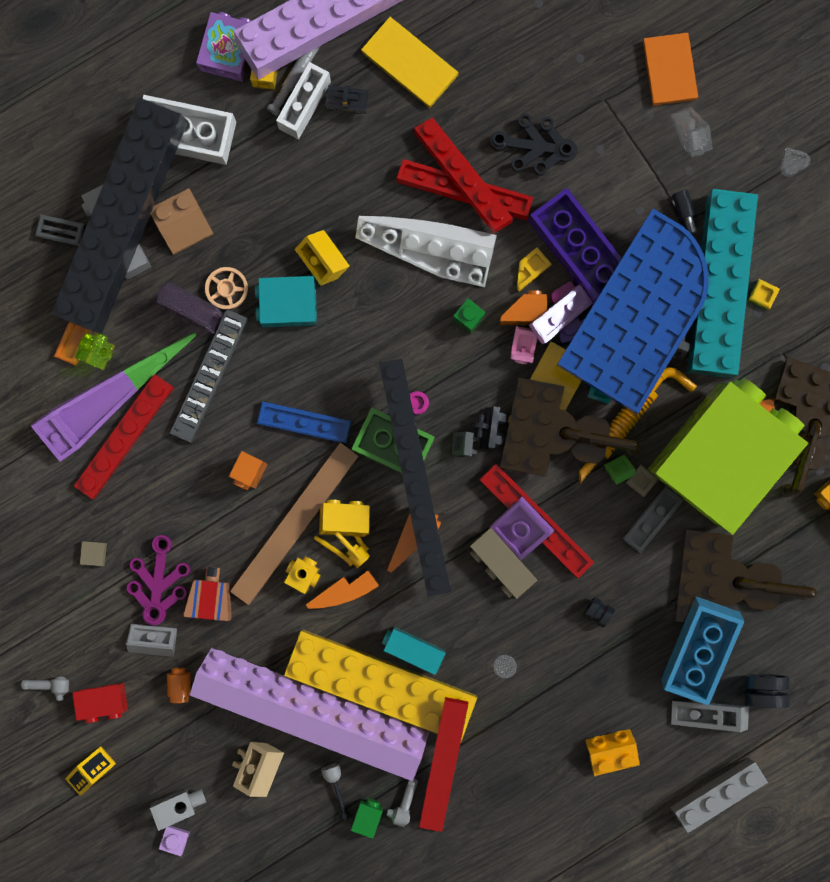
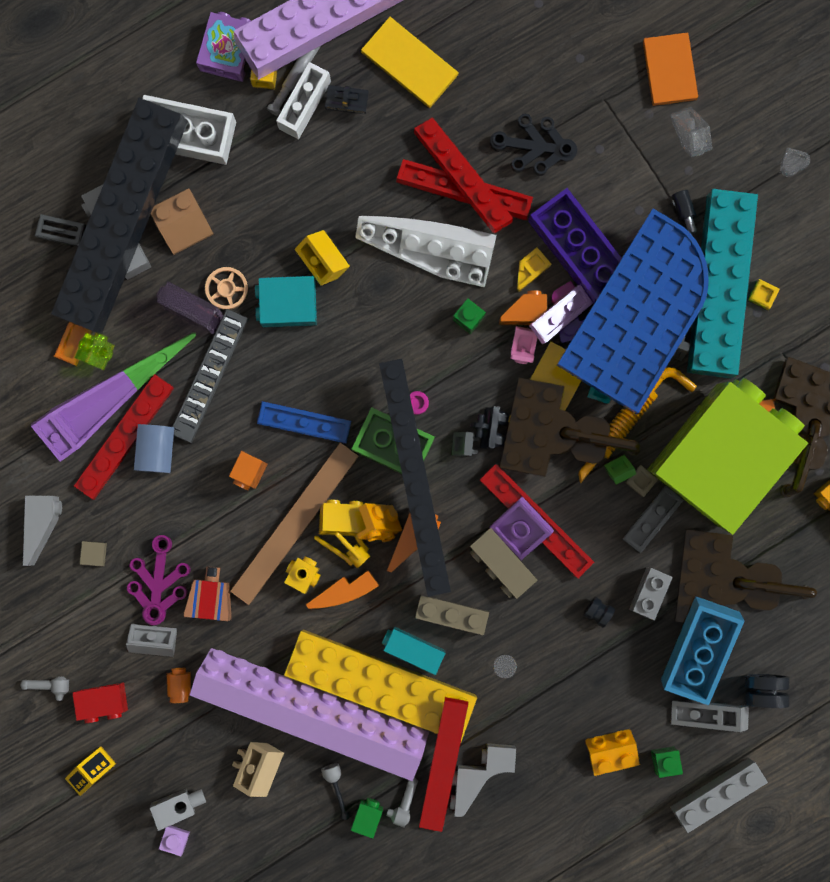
none -> light grey slope [23,496,62,566]
none -> sand blue brick [134,424,174,473]
none -> light orange bracket [357,503,402,542]
none -> dark tan brick [415,595,489,635]
none -> light grey arch [450,743,516,817]
none -> light grey brick [629,567,673,620]
none -> green brick [651,746,683,778]

